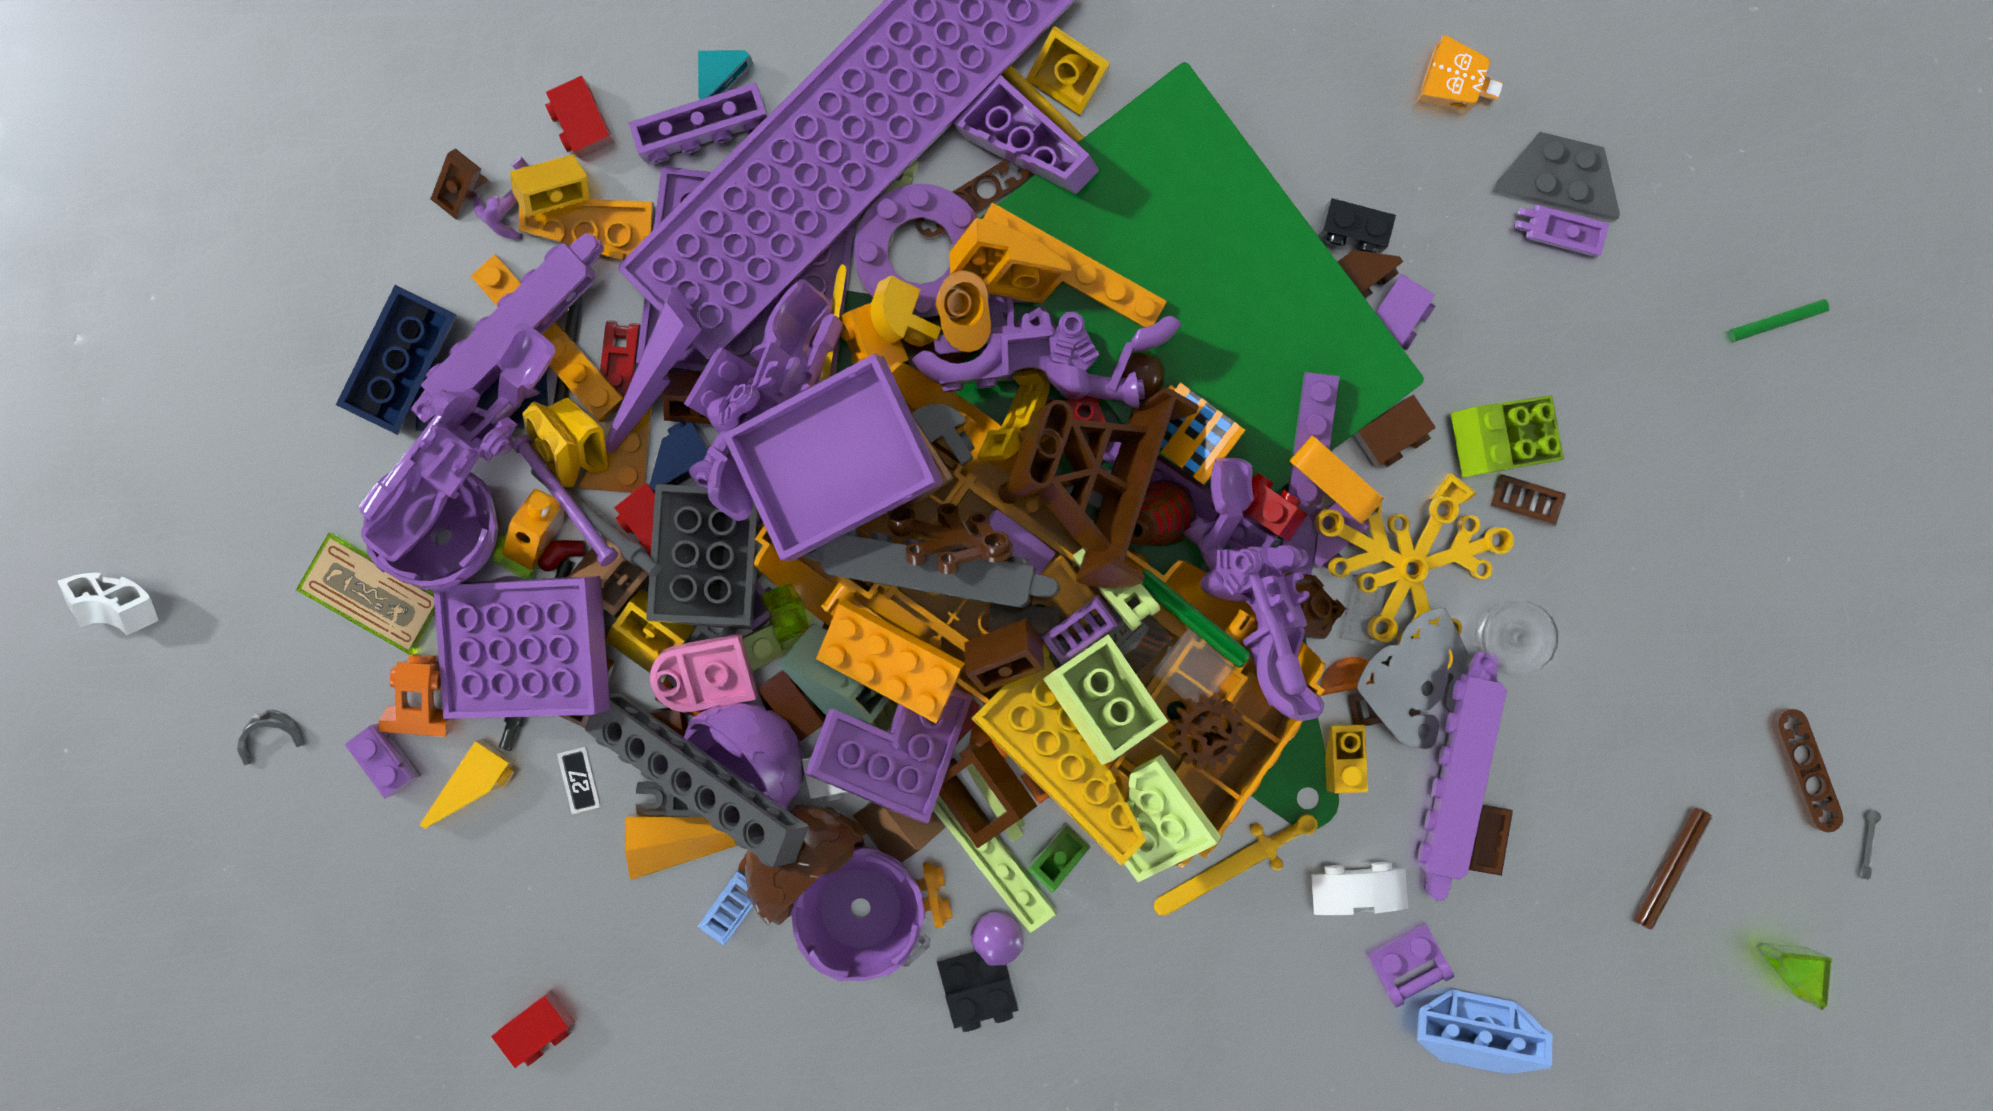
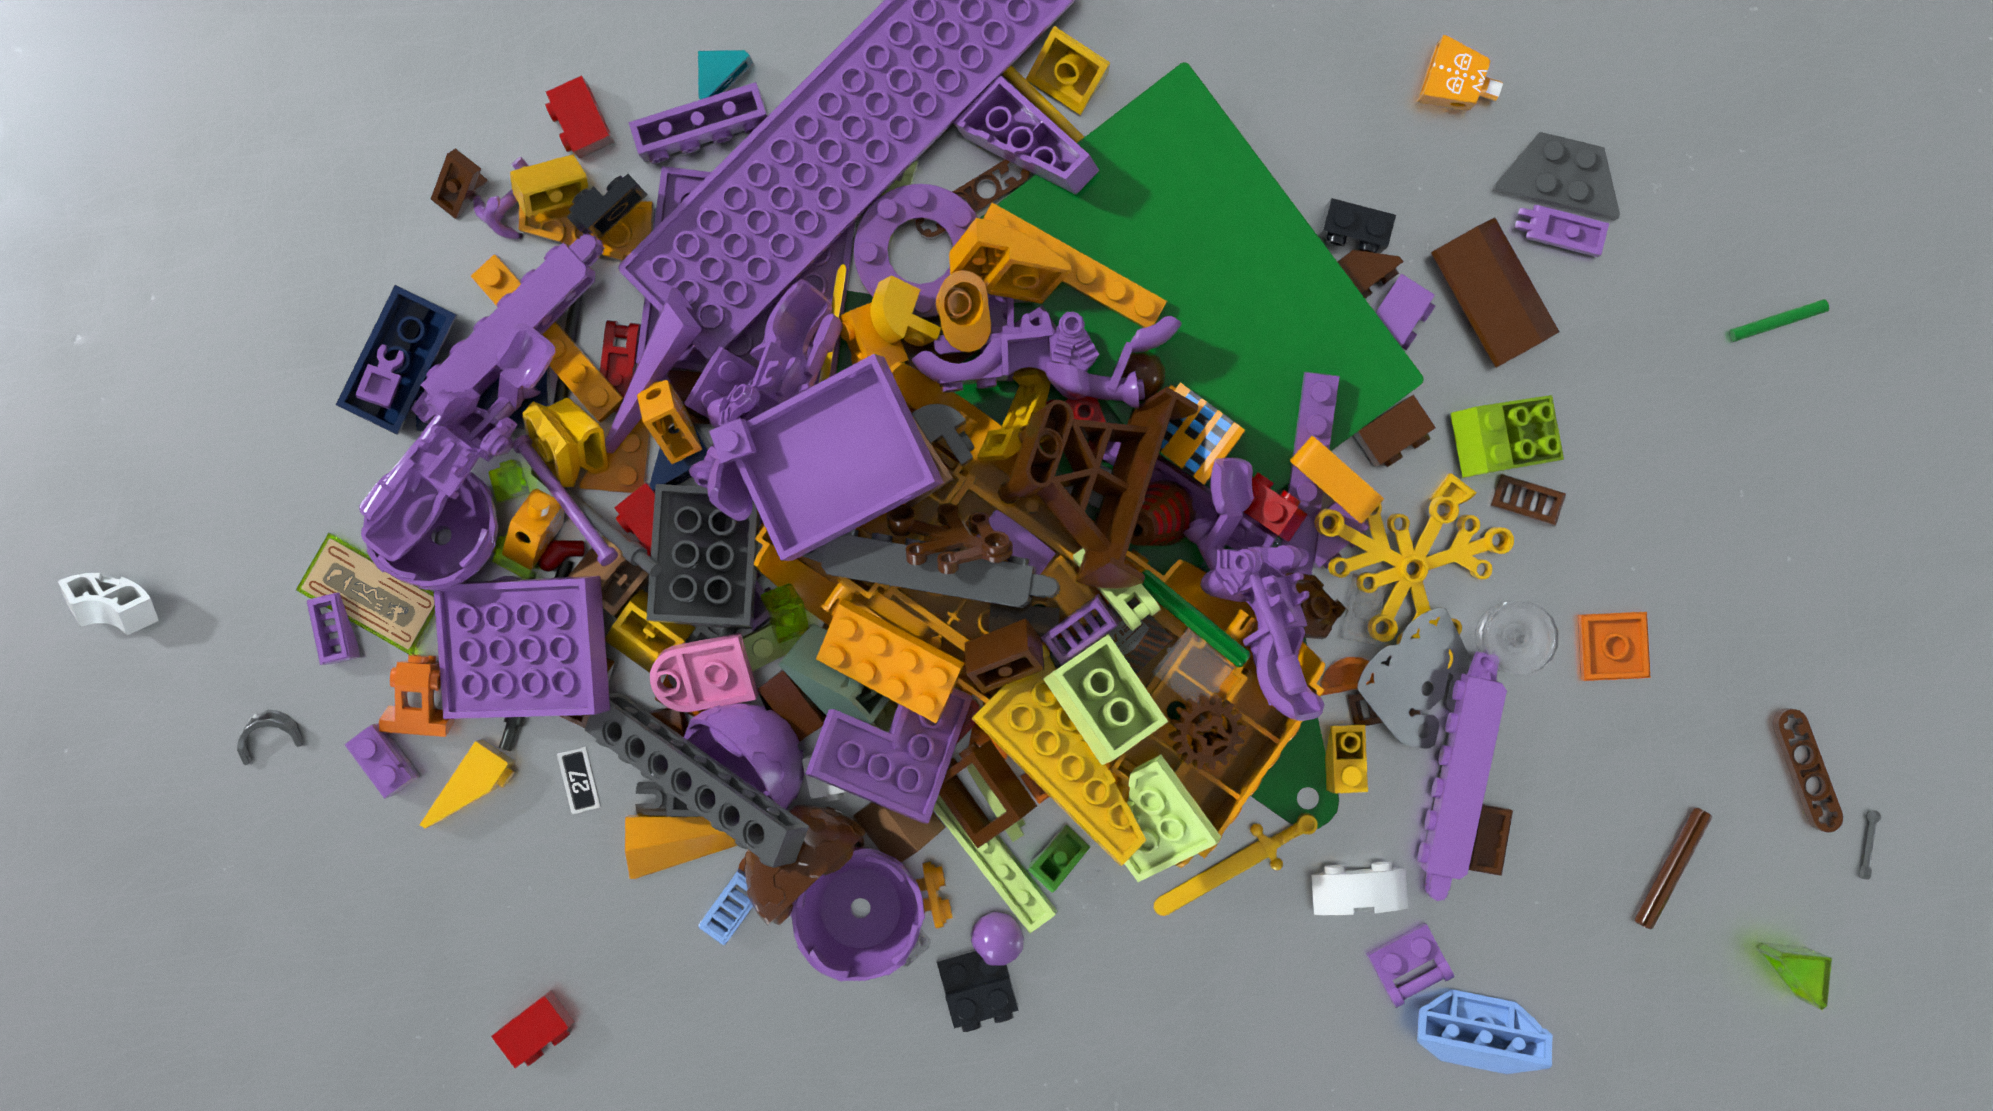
none -> medium lavender slope [306,593,360,665]
none -> medium lavender plate [356,344,405,409]
none -> clear neon green bracket [488,459,530,502]
none -> black plate [567,174,648,239]
none -> light orange torso [637,380,702,464]
none -> medium lavender plate [709,418,756,464]
none -> reddish brown slope [1431,217,1560,368]
none -> orange tile [1578,612,1651,681]

